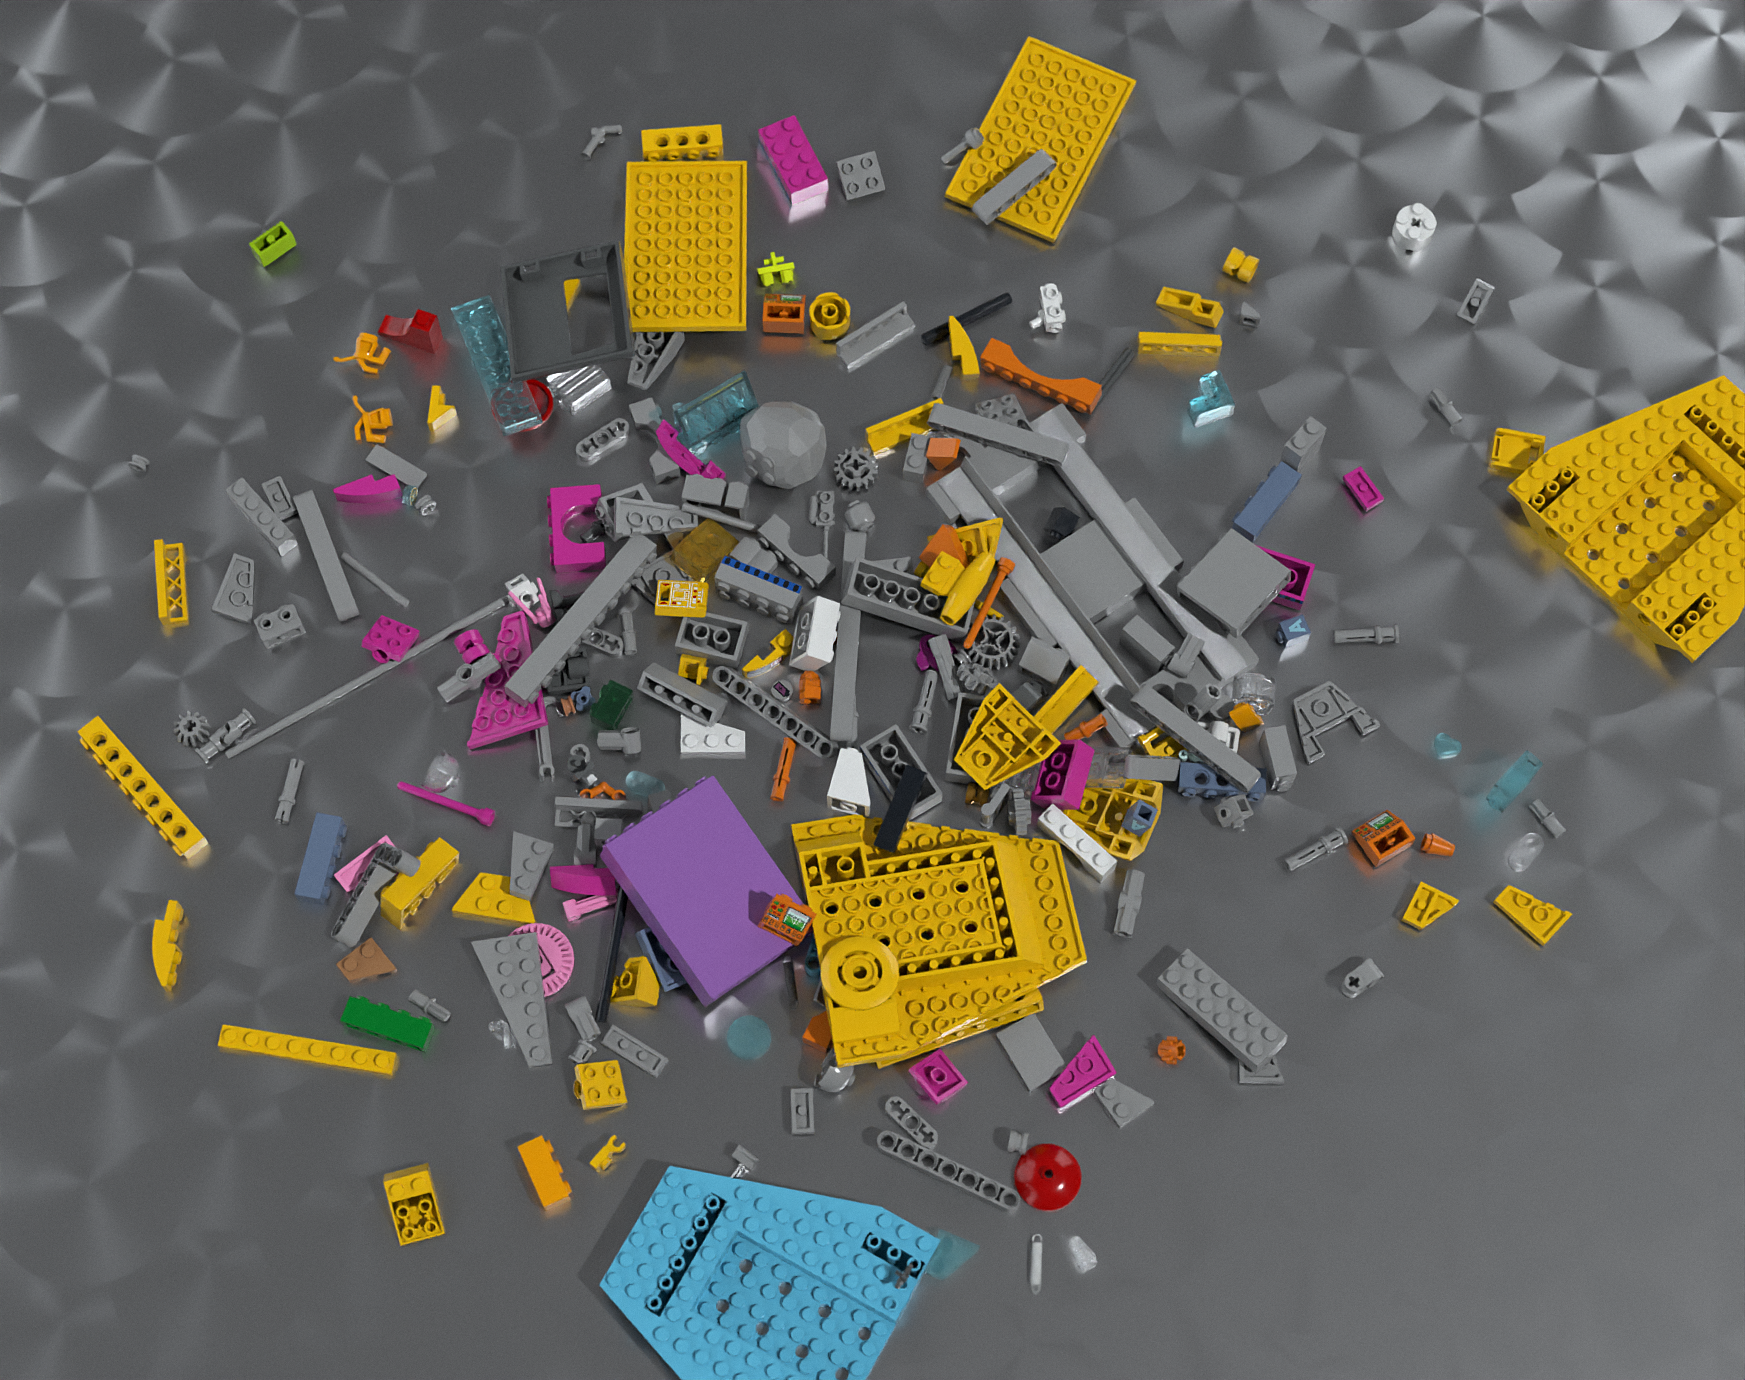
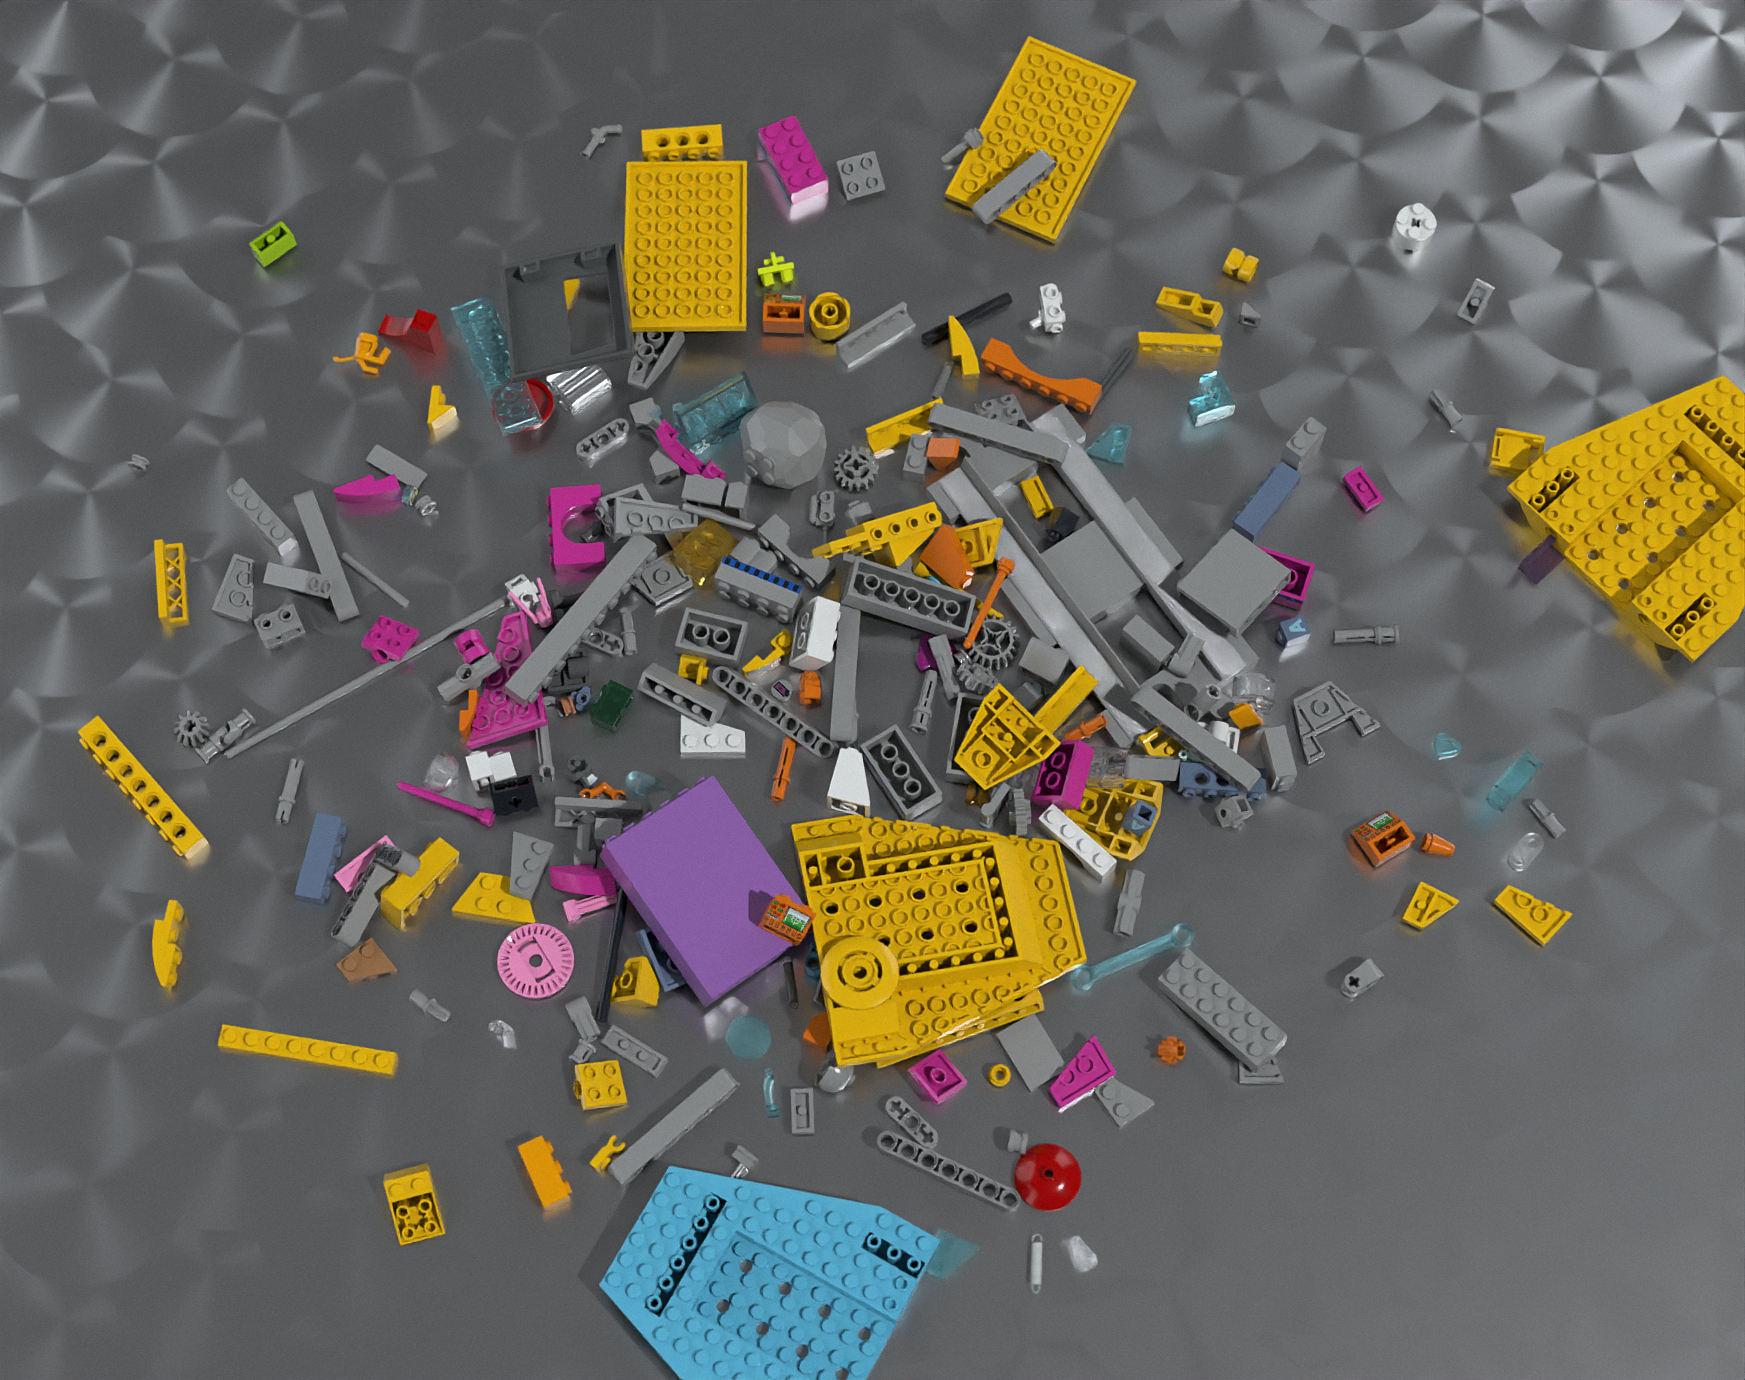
light grey plate [261,476,298,520] -> none
green brick [340,995,435,1053] -> none
light orange piece [352,395,393,443] -> none
light grey wing [471,932,553,1067] -> none
light grey bush [570,744,590,763] -> none
light grey piece [597,727,641,754] -> none
yellow container [655,580,709,618] -> none
black tile [873,765,928,854] -> none
dark grey plant [895,1264,913,1289] -> none
yellow plate [920,551,996,626] -> none
light grey pin [1284,826,1348,872] -> none
none -> light grey window [263,562,333,599]
none -> orange slope [459,690,480,738]
none -> white brick [465,751,517,794]
none -> black brick [489,775,539,816]
none -> light grey beam [608,1067,740,1186]
none -> clear light blue piece [763,1068,780,1118]
none -> yellow wedge [812,501,942,568]
none -> yellow plate [988,1064,1011,1087]
none -> yellow tile [1019,475,1054,520]
none -> clear light blue piece [1072,923,1194,990]
none -> clear light blue wing [1085,422,1133,466]
none -> clear purple panel [1518,534,1565,584]

